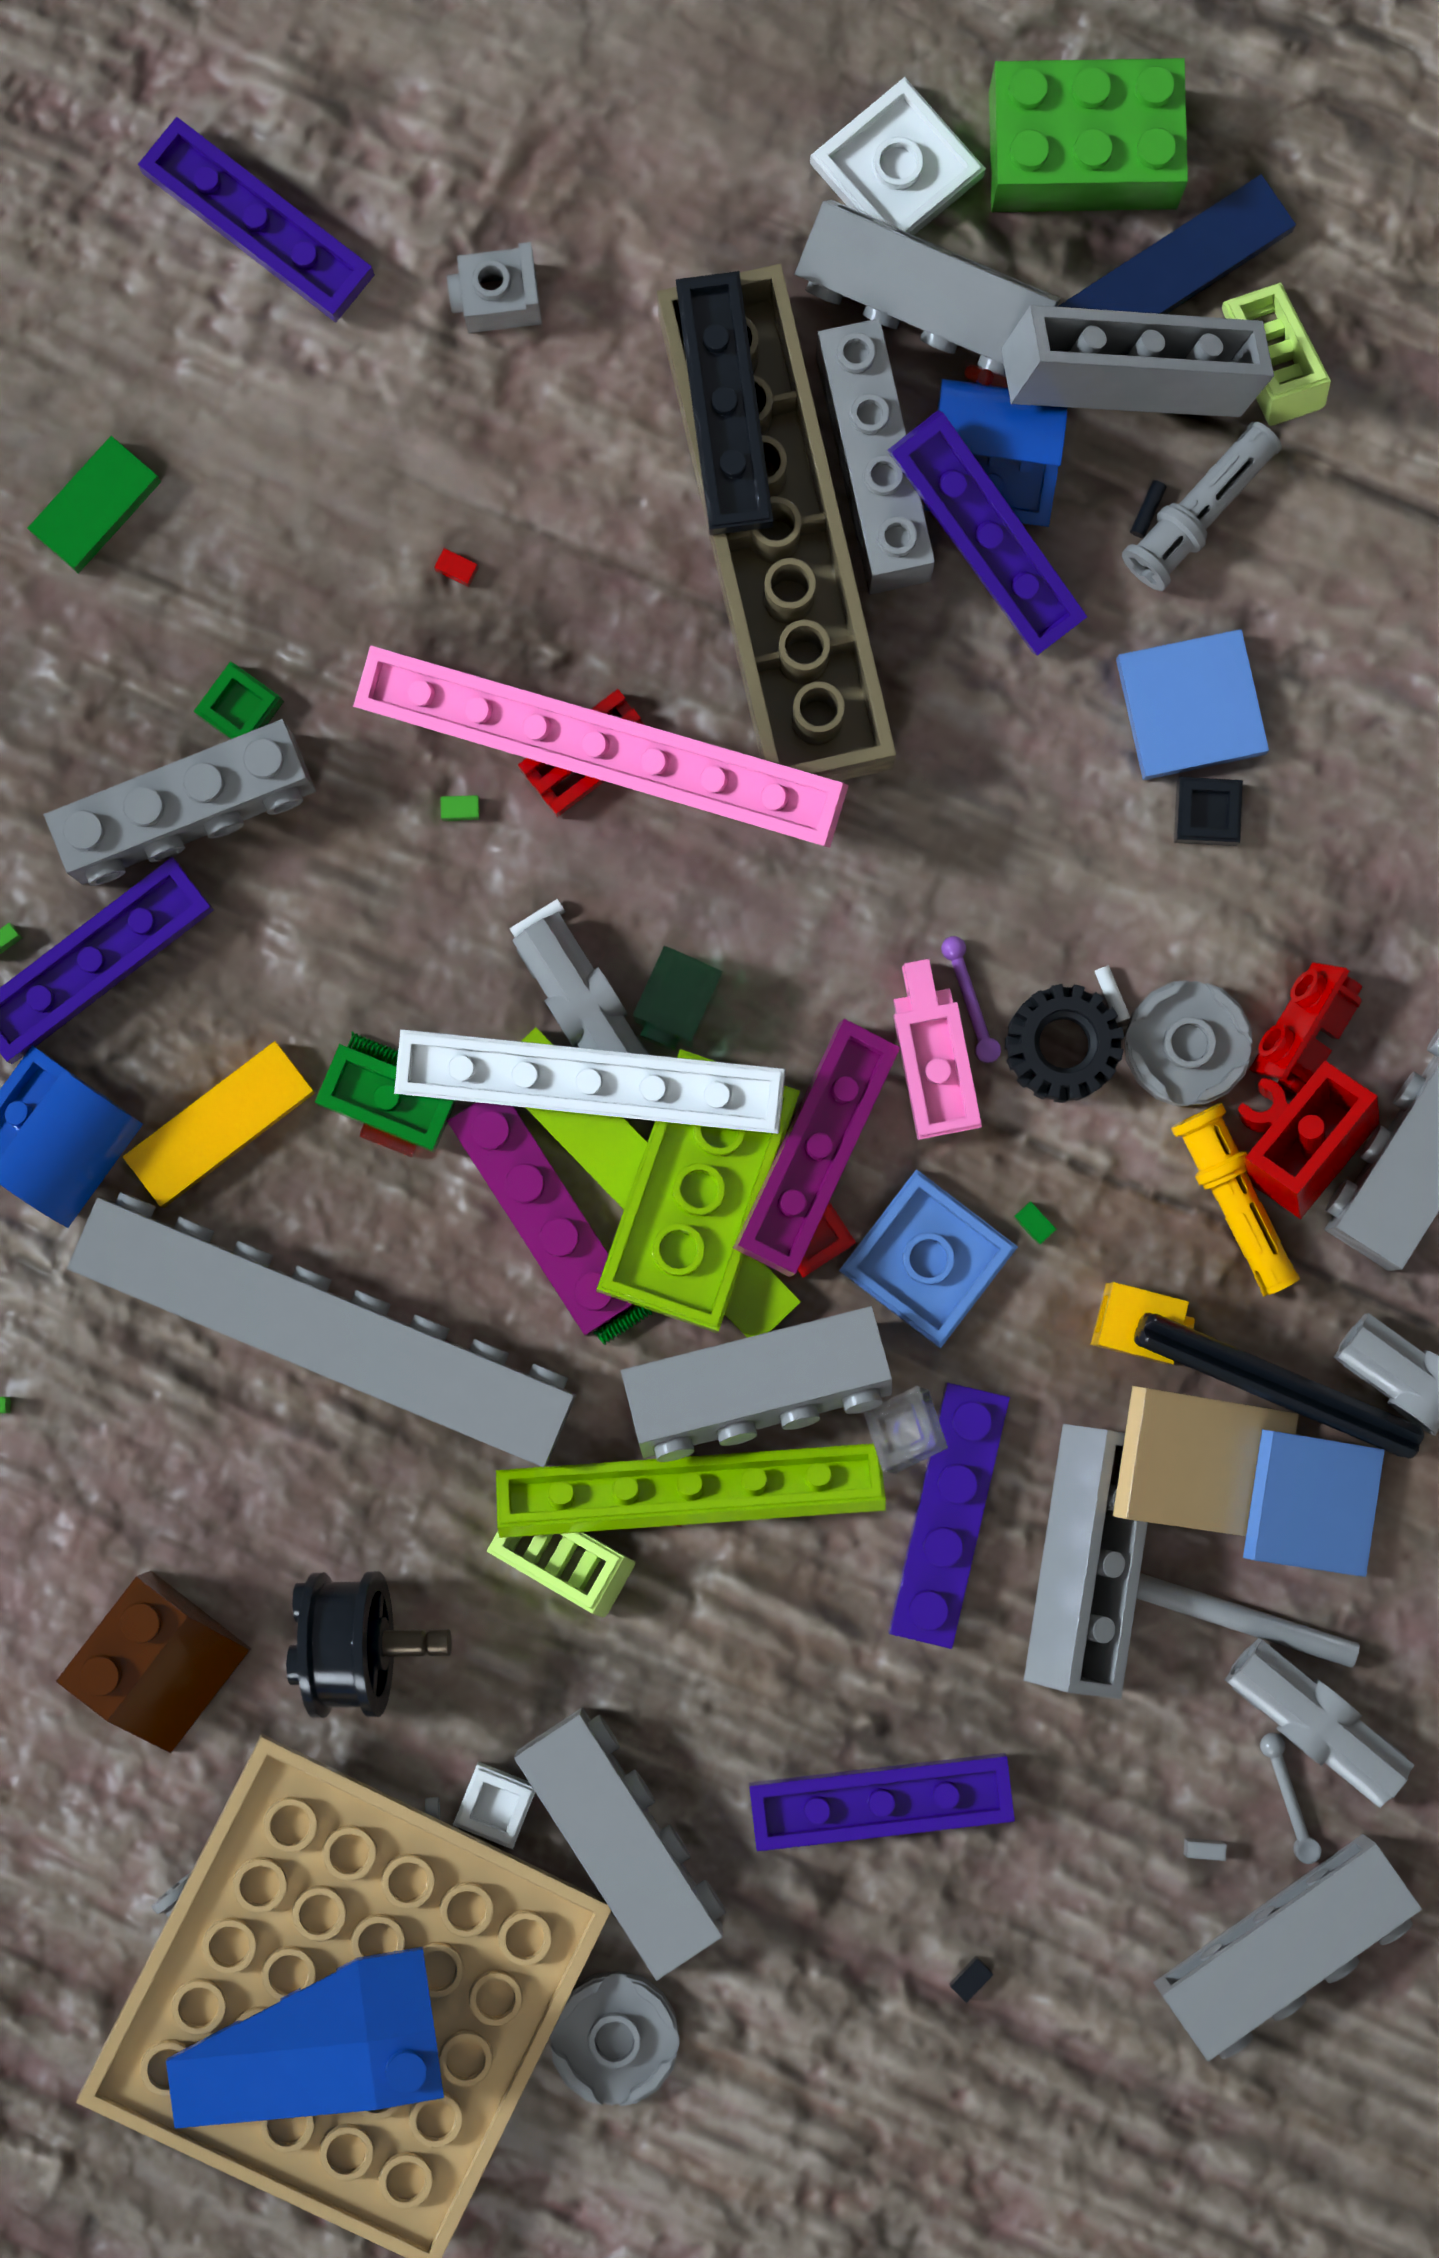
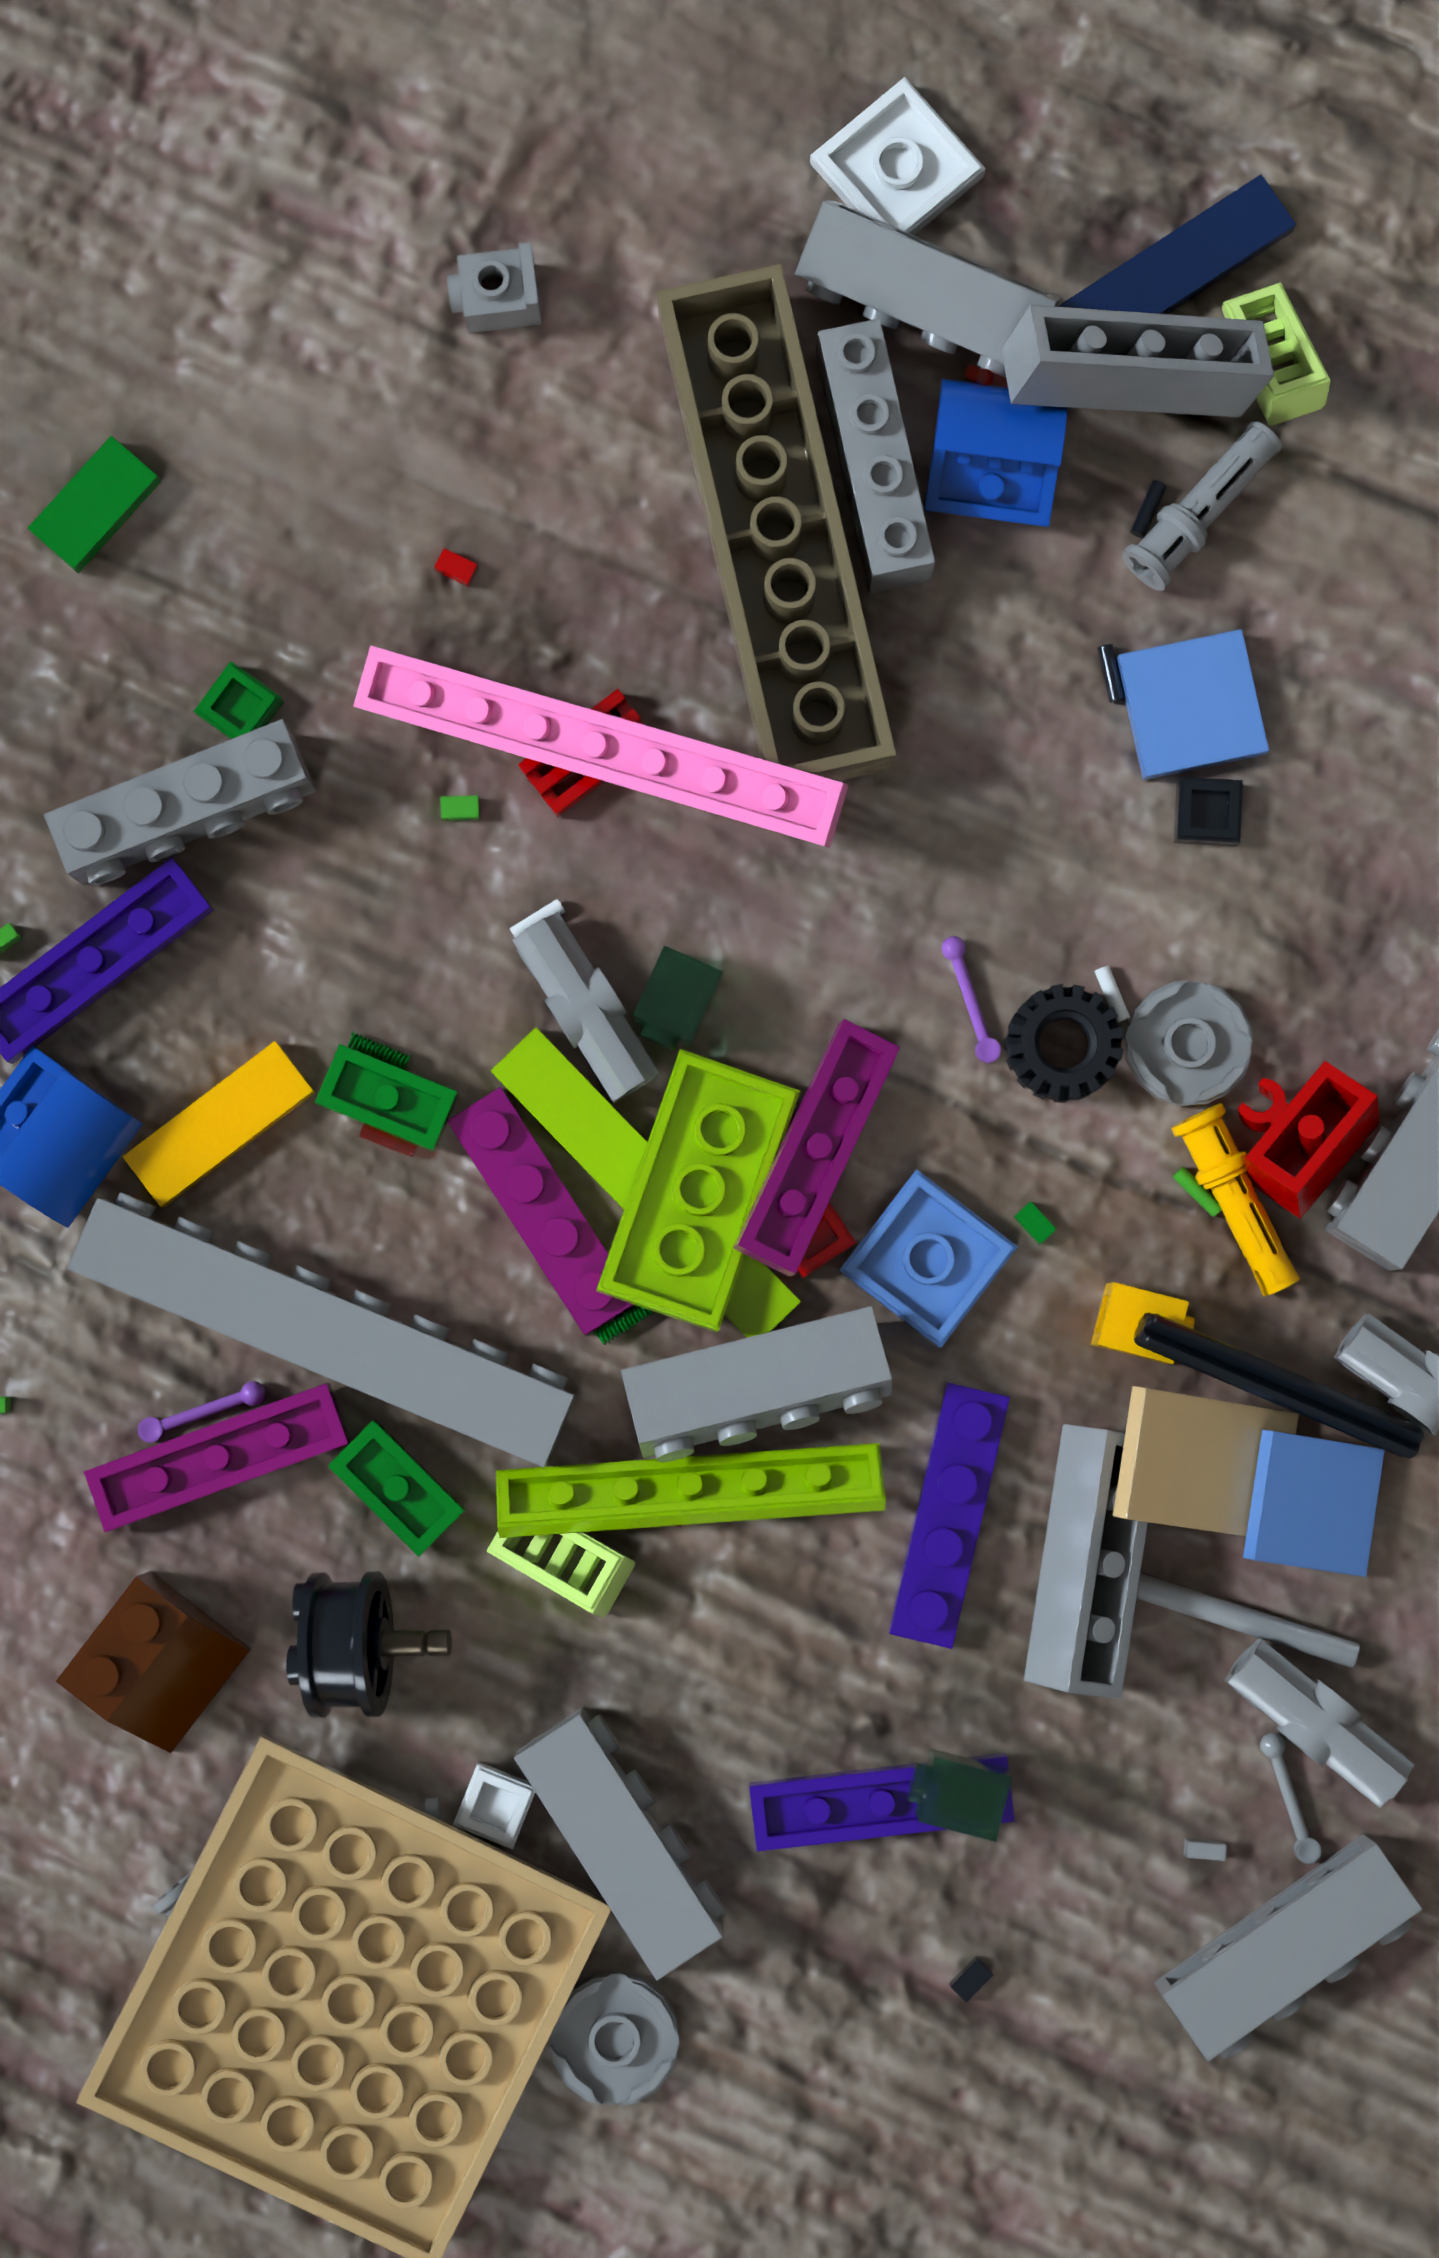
dark purple plate [138,117,375,323] -> none
blue wedge [166,1947,444,2129] -> none
white tile [394,1030,786,1134] -> none
black tile [676,271,773,536] -> none
clear plate [864,1386,948,1474] -> none
dark purple plate [887,410,1088,656] -> none
bright pink hinge [893,959,982,1140] -> none
bright green brick [989,58,1188,212] -> none
red hinge [1249,962,1363,1096] -> none
none -> magenta plate [84,1383,351,1532]
none -> medium lavender hinge [138,1381,266,1443]
none -> green plate [328,1419,466,1557]
none -> clear green brick [907,1748,1012,1842]
none -> black piece [1097,644,1125,703]
none -> bright green piece [1172,1166,1222,1217]

